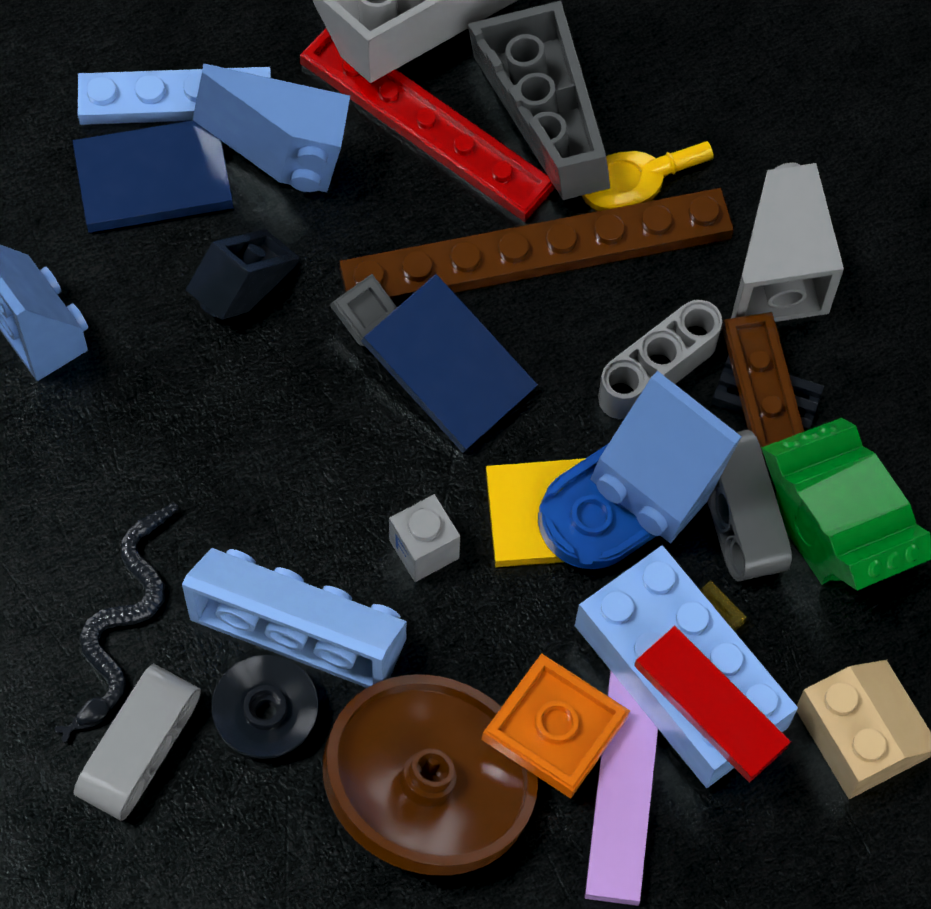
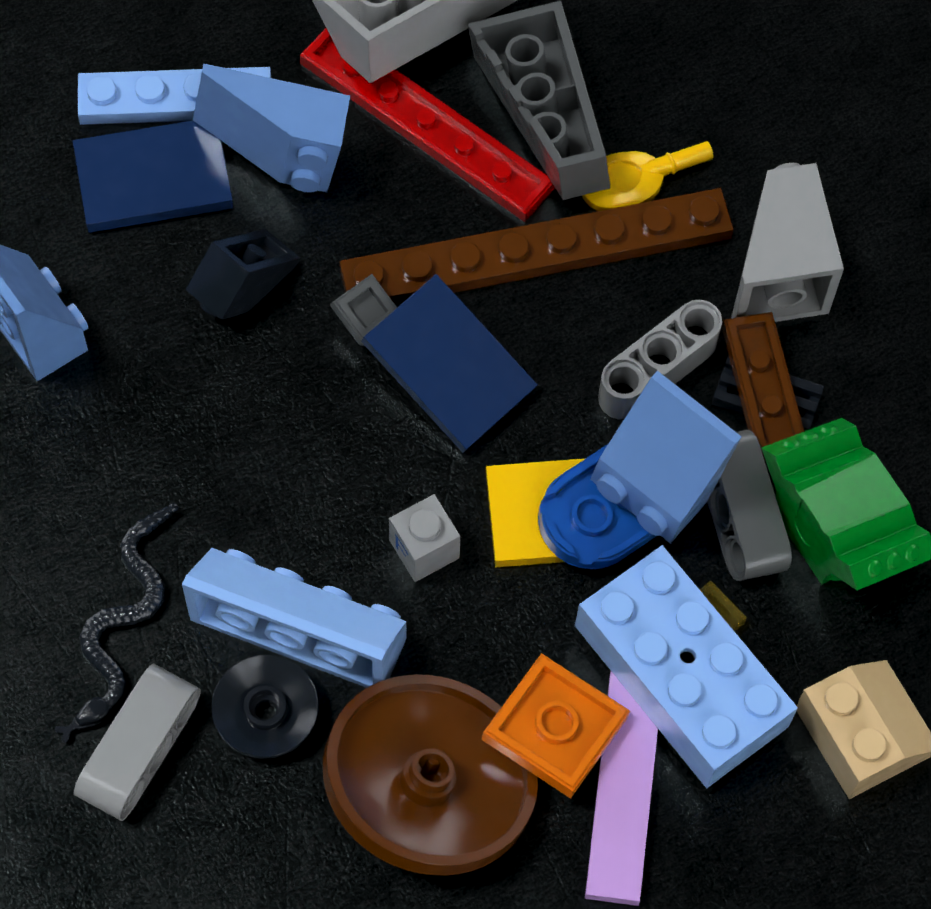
red tile [634,625,791,783] -> none

